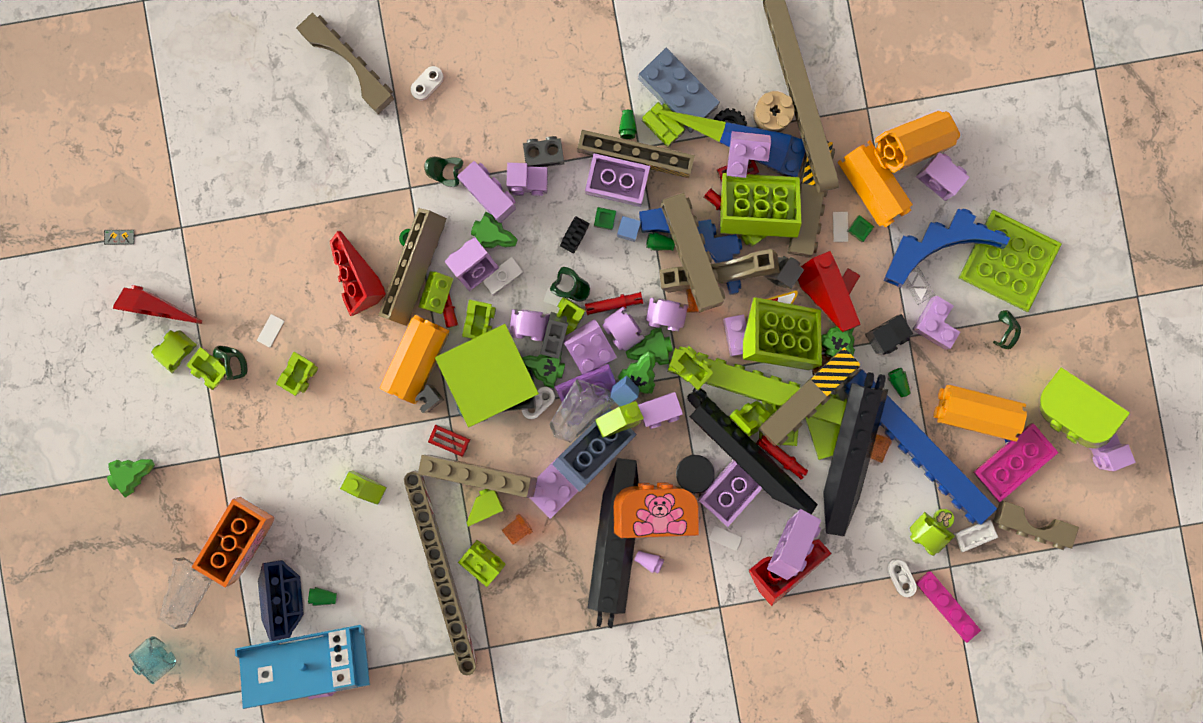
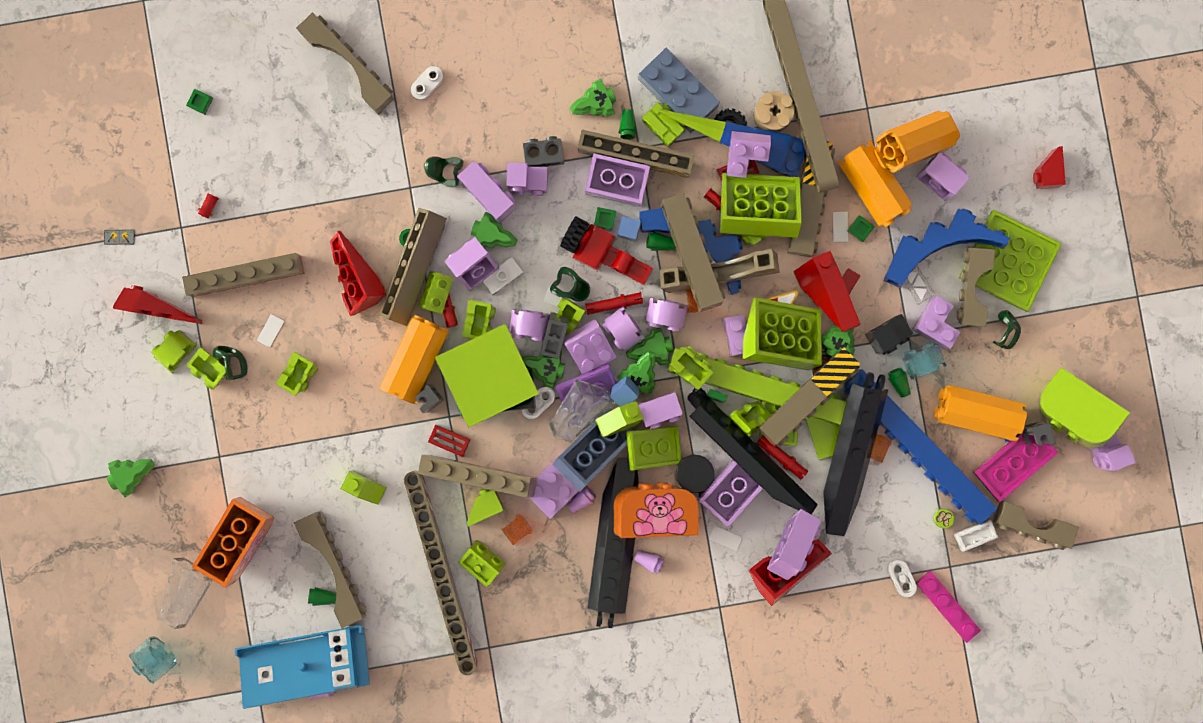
dark blue wedge [258,560,304,641] -> none
dark grey brick [764,256,804,289] -> none
lime cylinder [910,512,955,556] -> none
none -> dark tan brick [182,253,305,297]
none -> green tile [186,89,213,115]
none -> red pin [198,193,219,219]
none -> dark tan arch [294,511,367,628]
none -> lavender cone [567,486,596,513]
none -> bright green rock [570,78,616,117]
none -> red plate [572,224,653,285]
none -> lime tile [626,426,682,470]
none -> green tile [707,389,728,403]
none -> clear light blue brick [902,341,947,380]
none -> dark tan arch [957,247,995,327]
none -> dark grey hinge [1022,422,1056,446]
none -> red slope [1033,146,1066,189]

